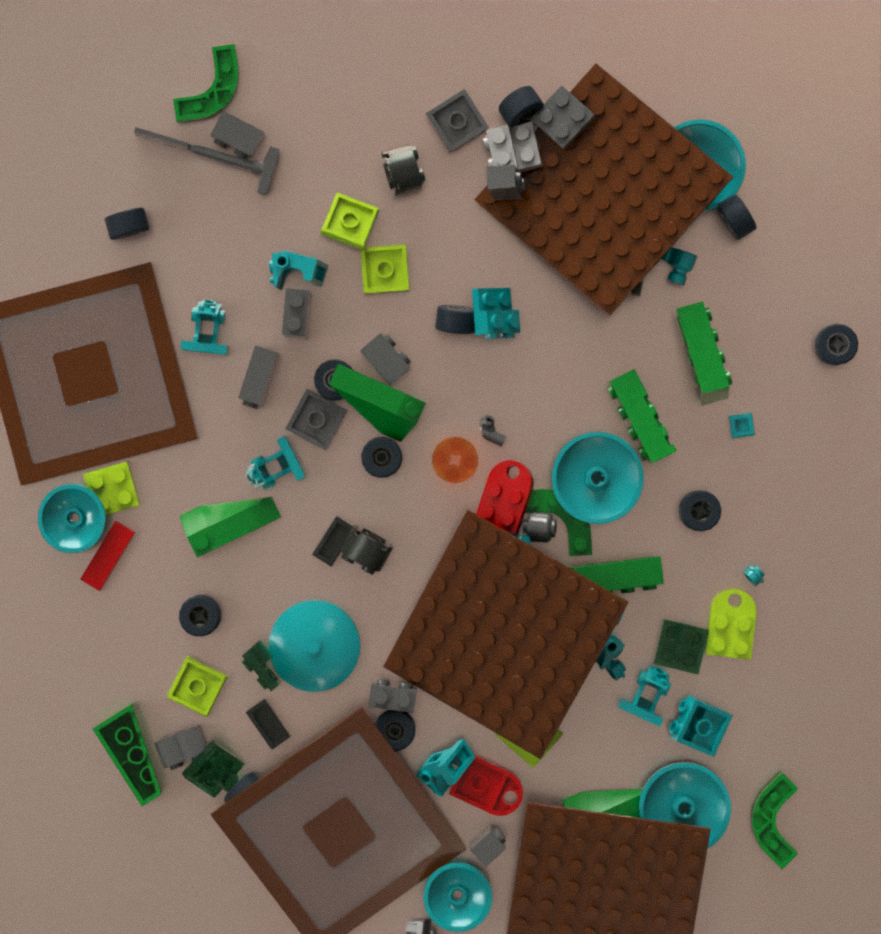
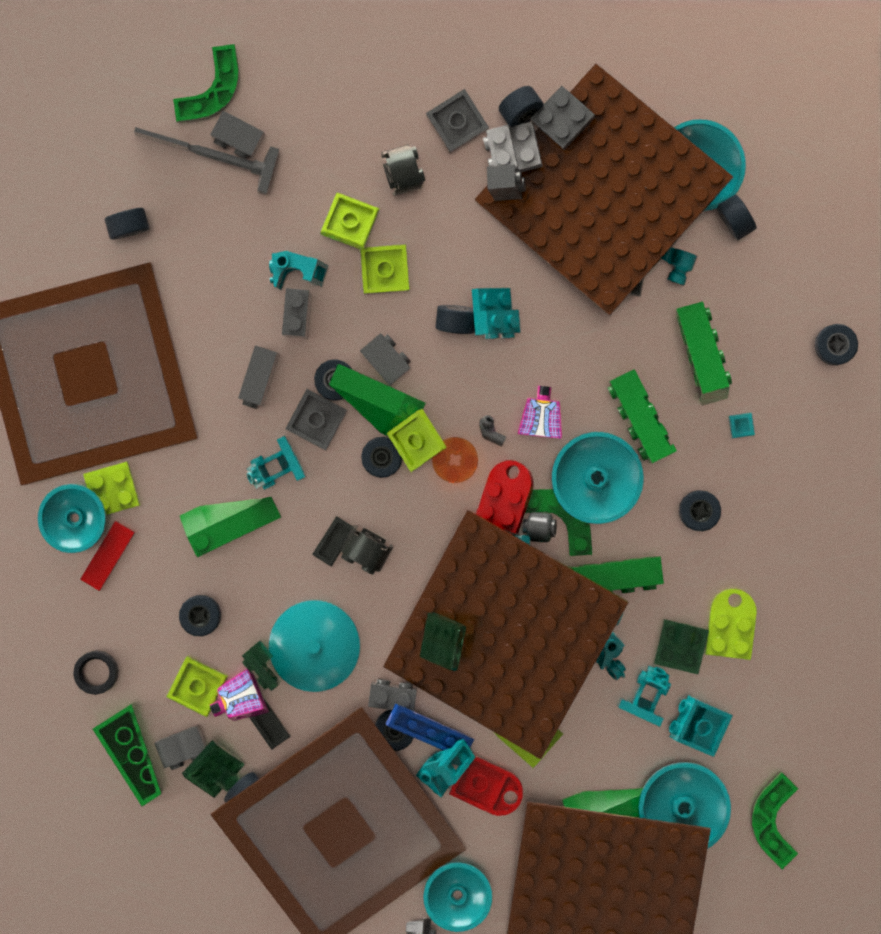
teal tile [180,300,229,355] -> none
dark grey brick [470,826,506,867] -> none
teal plate [744,565,764,586] -> none
none -> black tyre [73,650,119,695]
none -> torso [210,669,269,721]
none -> blue tile [386,704,475,750]
none -> lime plate [387,409,447,472]
none -> clear green plate [419,612,467,671]
none -> torso [518,386,562,439]

